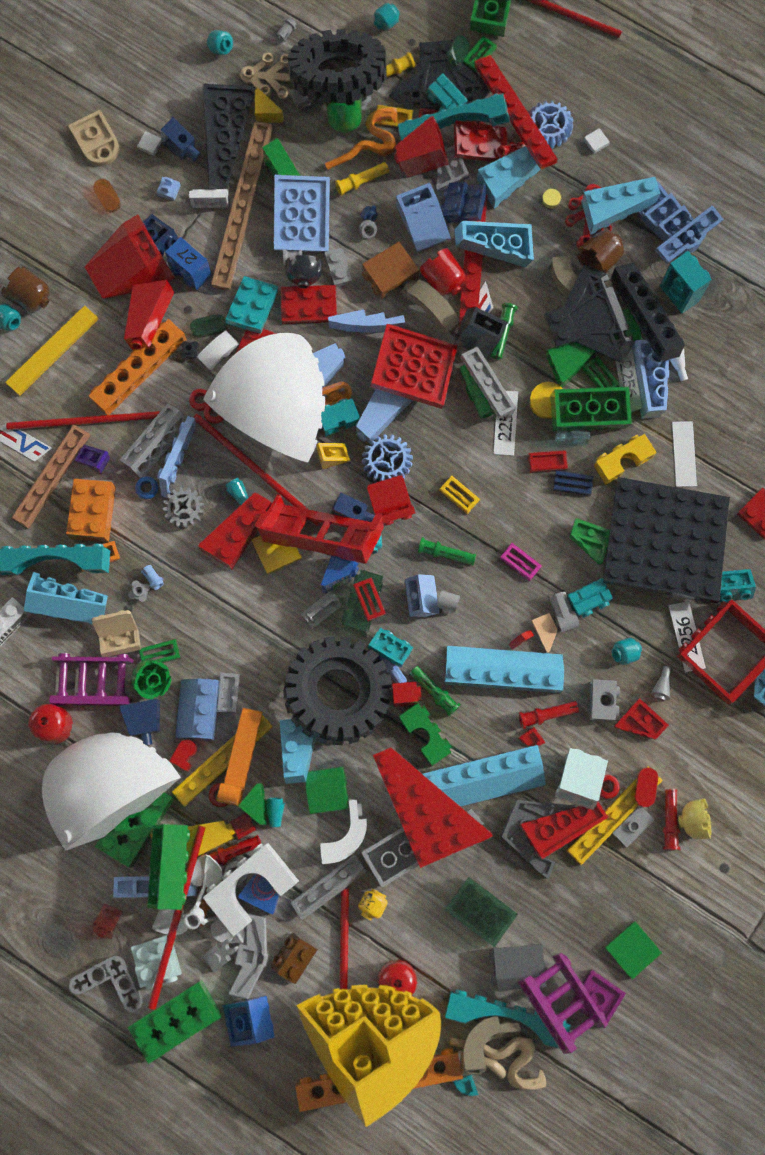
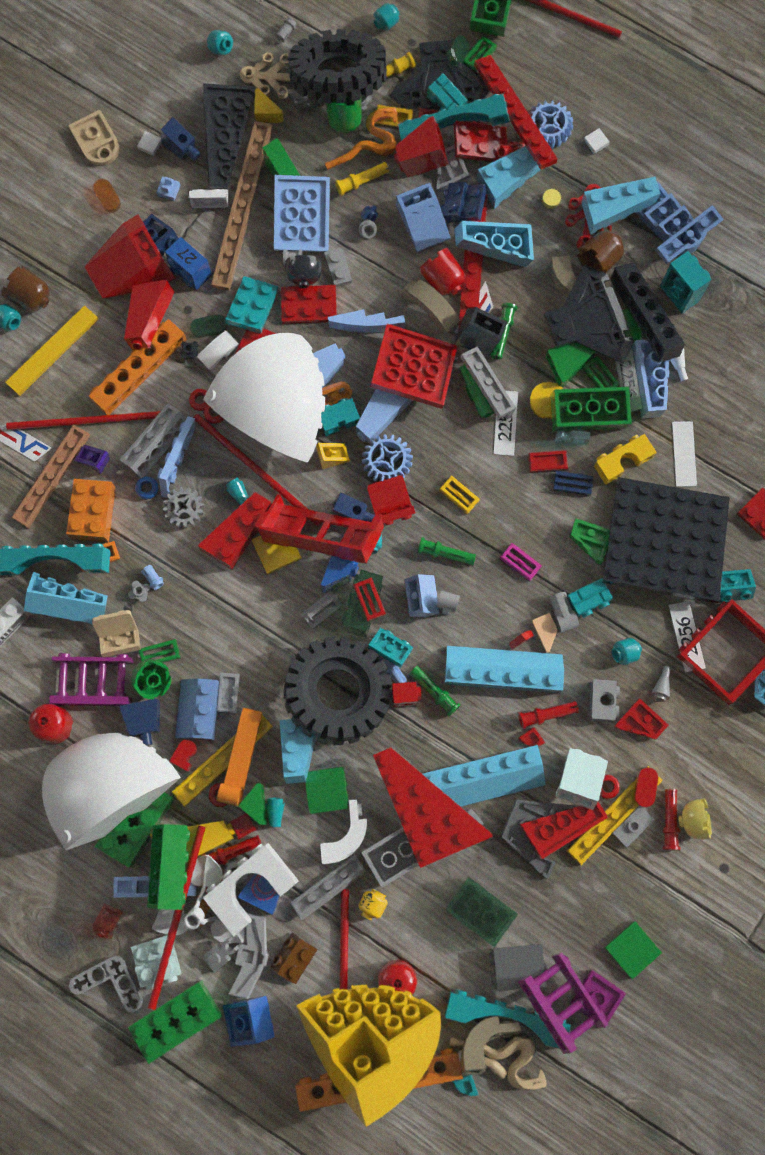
dark orange panel [361,242,419,299] -> none
green arch [399,703,452,767] -> none

